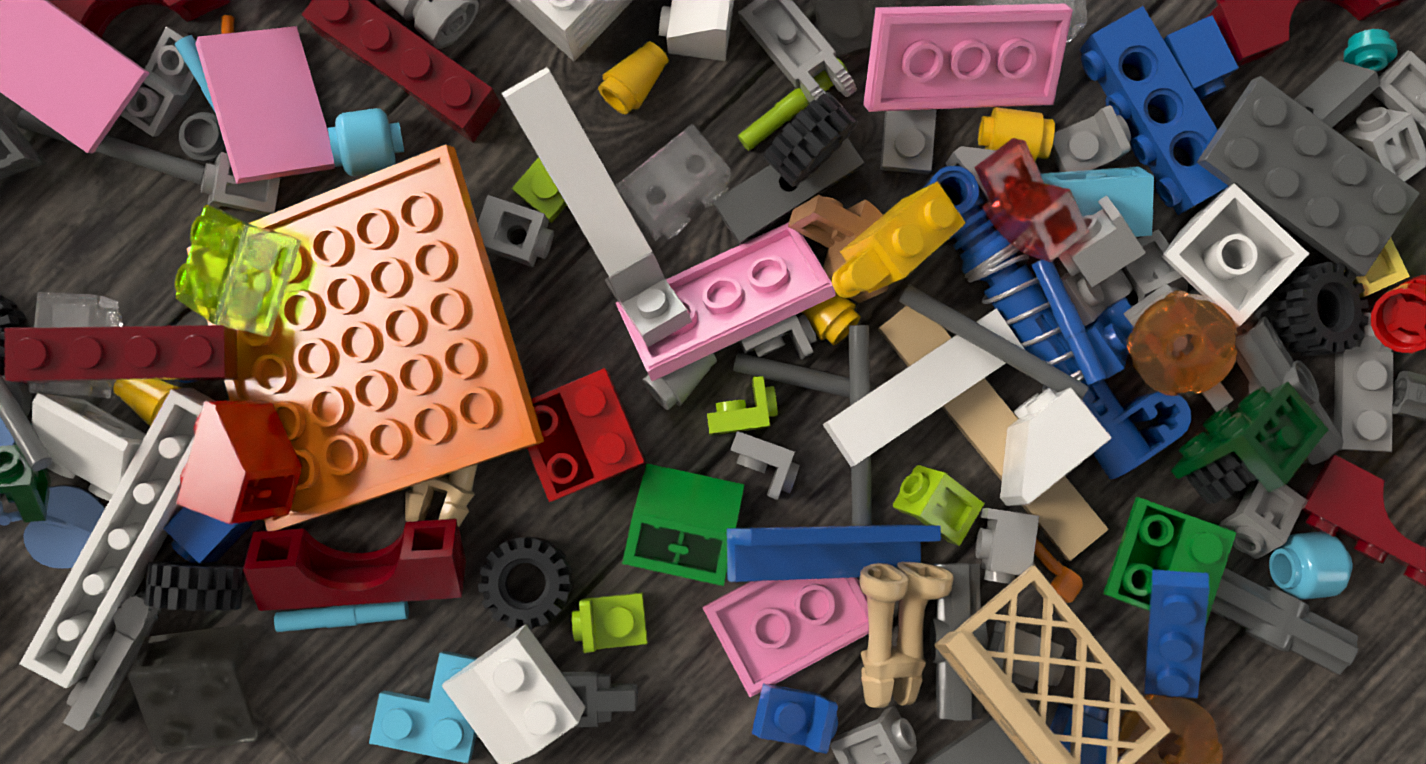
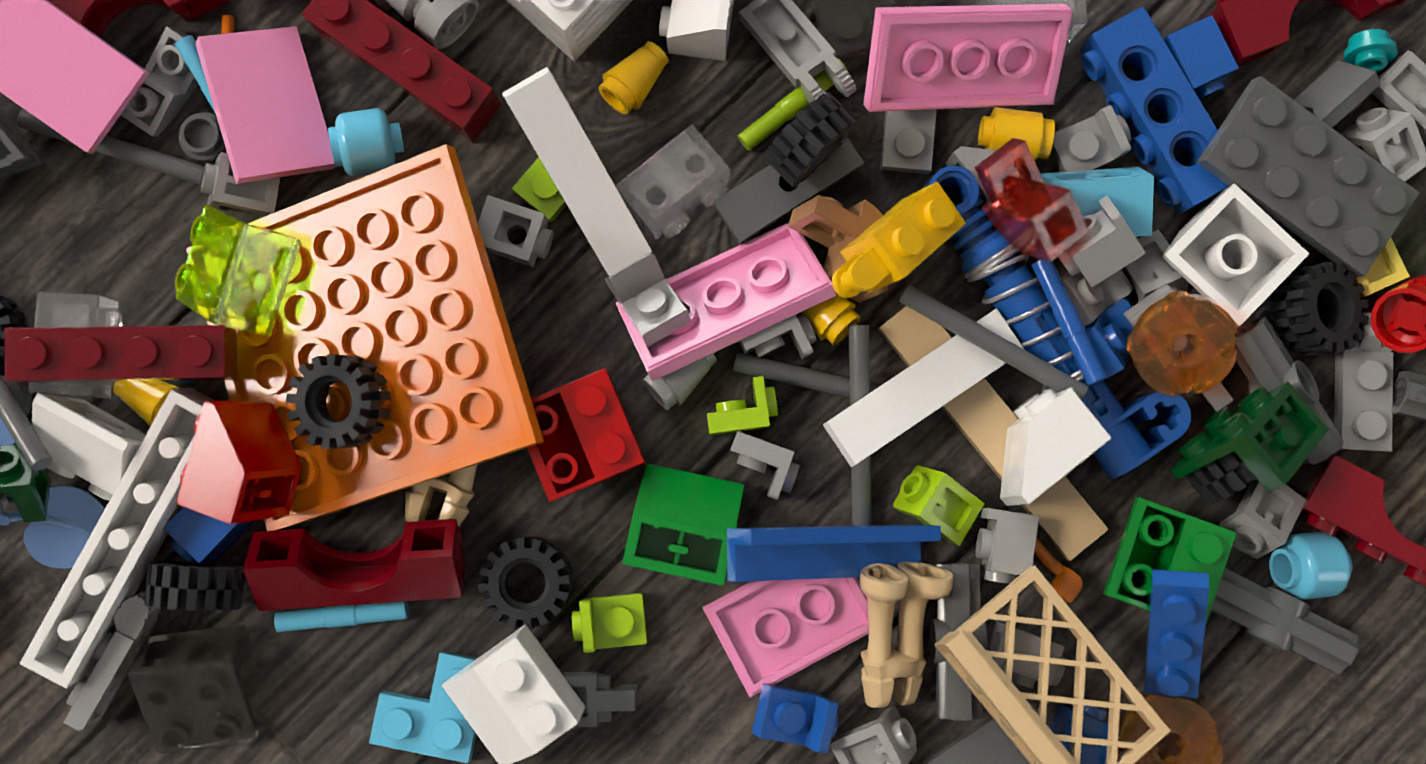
none -> black tyre [286,354,391,449]

